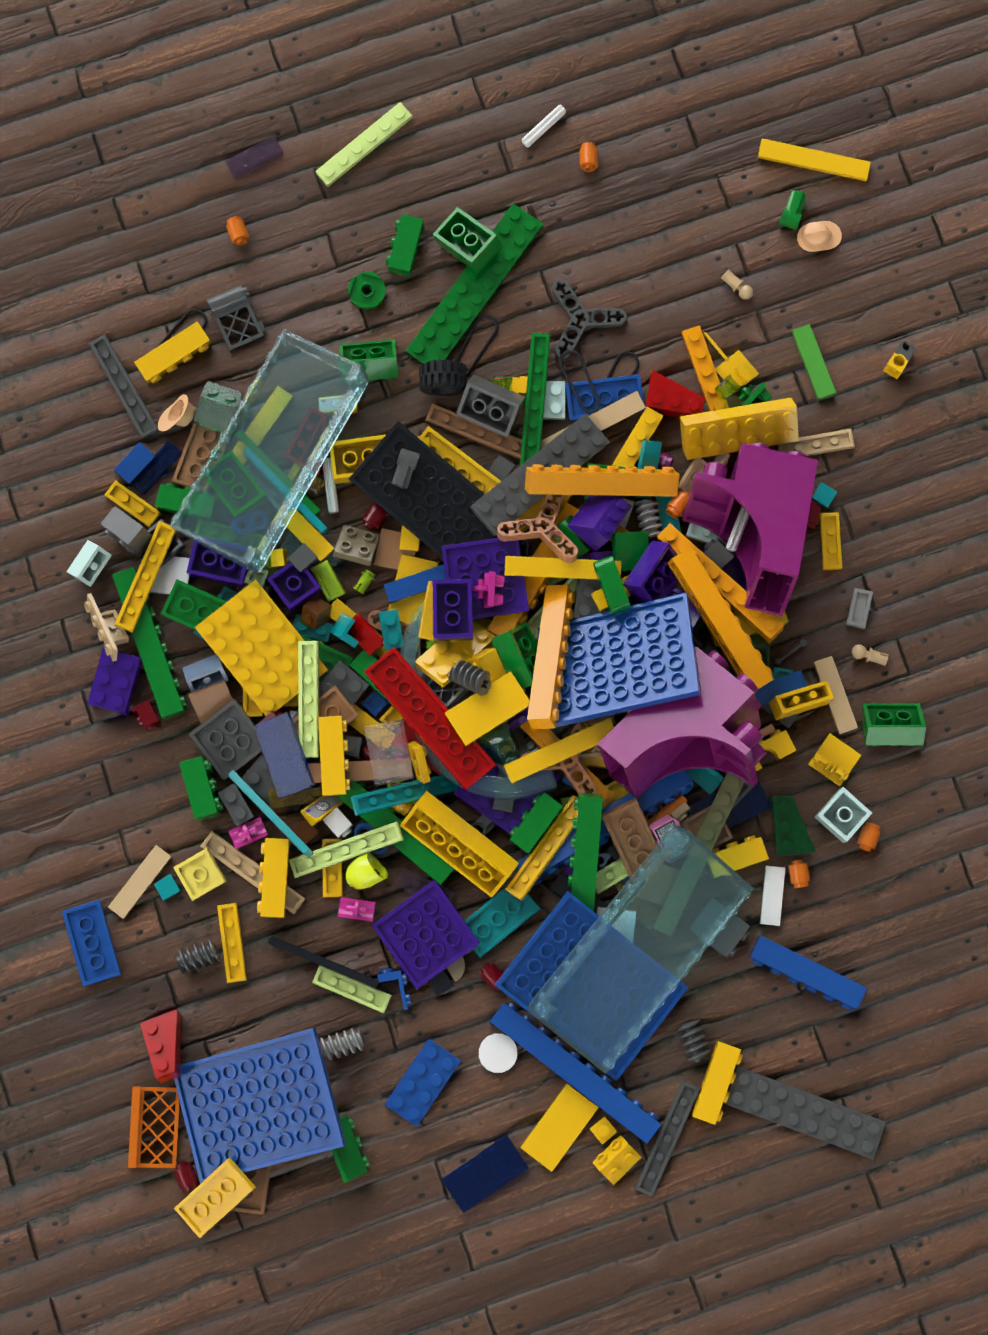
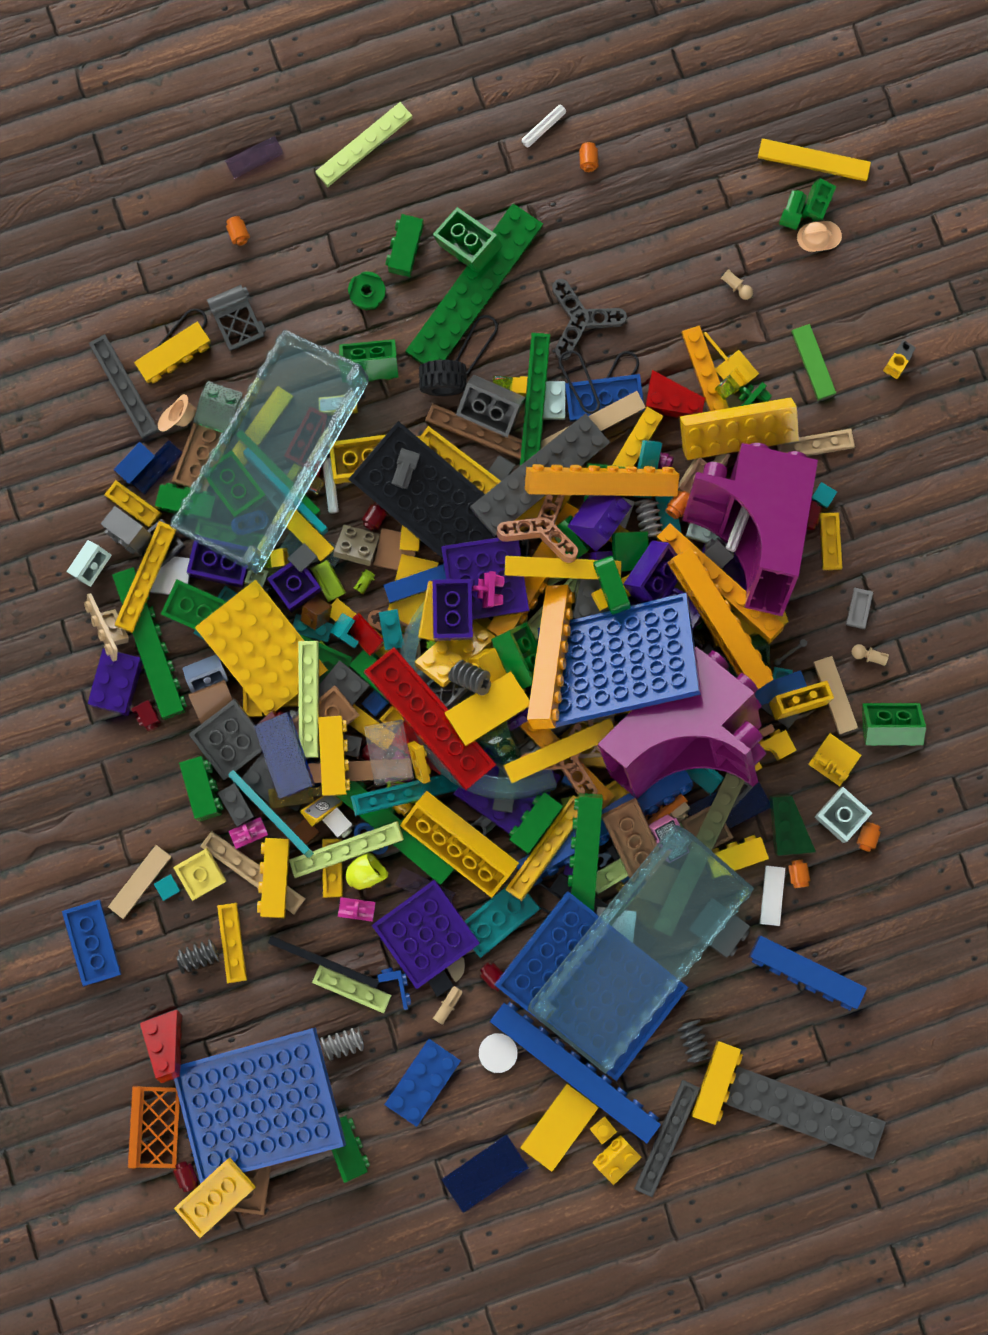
none -> tan axle [433,986,463,1025]
none -> green hinge [801,178,837,222]

